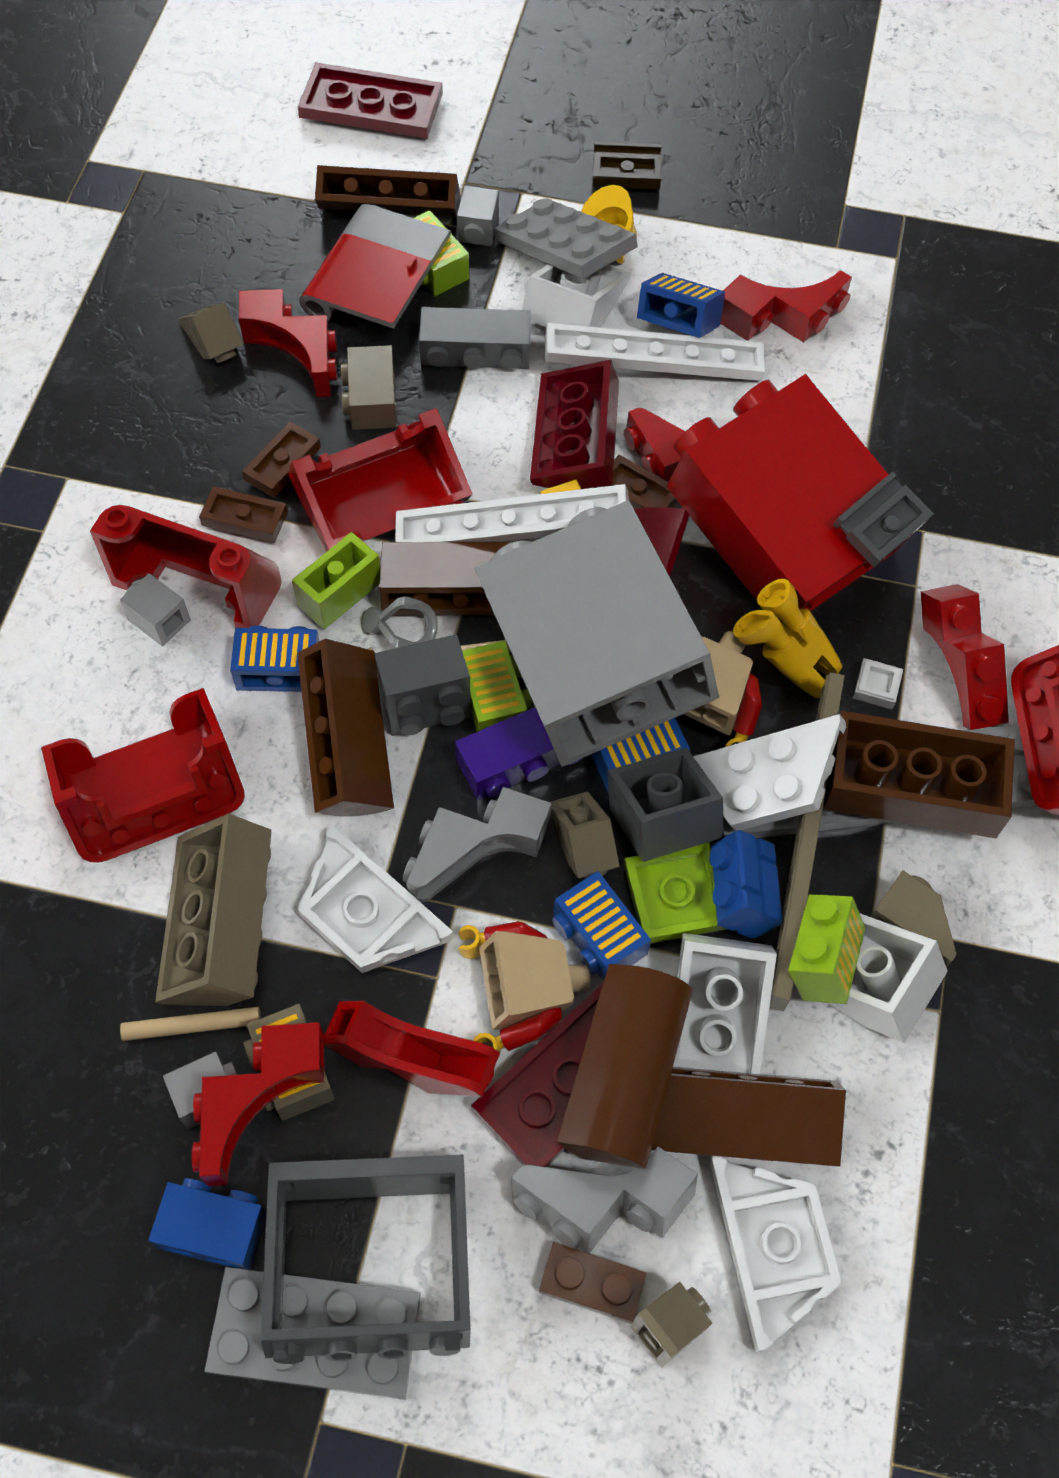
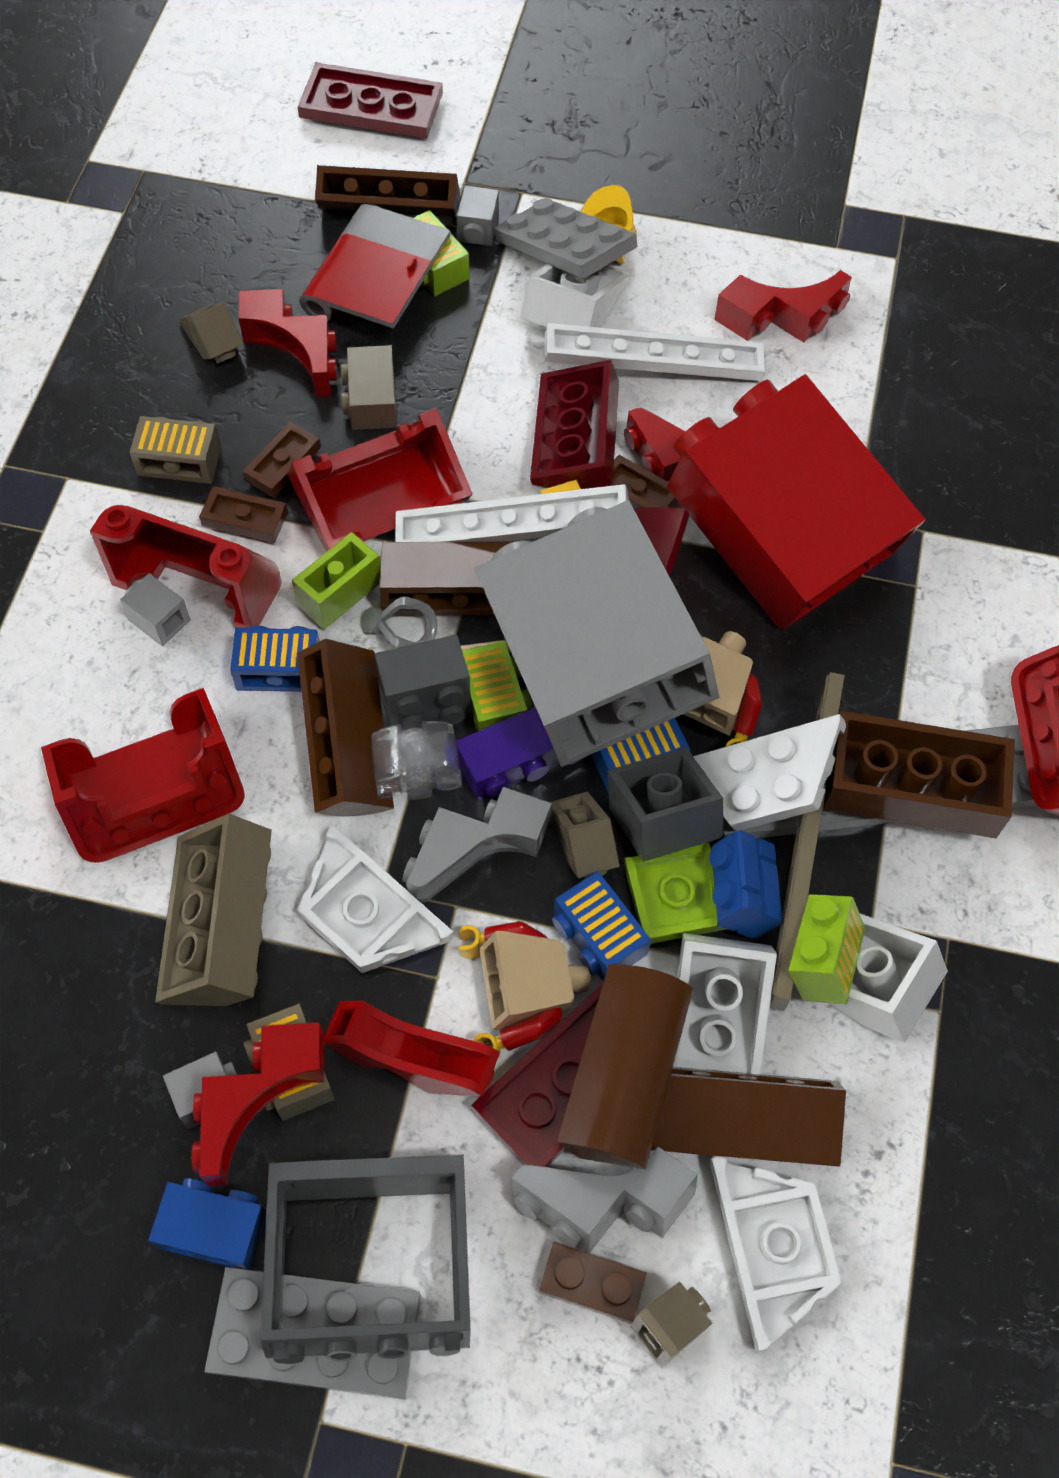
tan bar [120,1007,261,1041] -> none
brick [419,307,531,369] -> none
dark brown plate [592,141,662,190] -> none
blue brick [637,273,725,338] -> none
yellow piece [733,579,843,698] -> none
dark grey plate [833,471,934,567] -> none
white tile [853,658,903,709] -> none
dark tan slope [870,870,957,968] -> none
red arch [920,584,1009,730] -> none
none -> dark tan brick [129,416,221,484]
none -> clear brick [371,721,461,800]

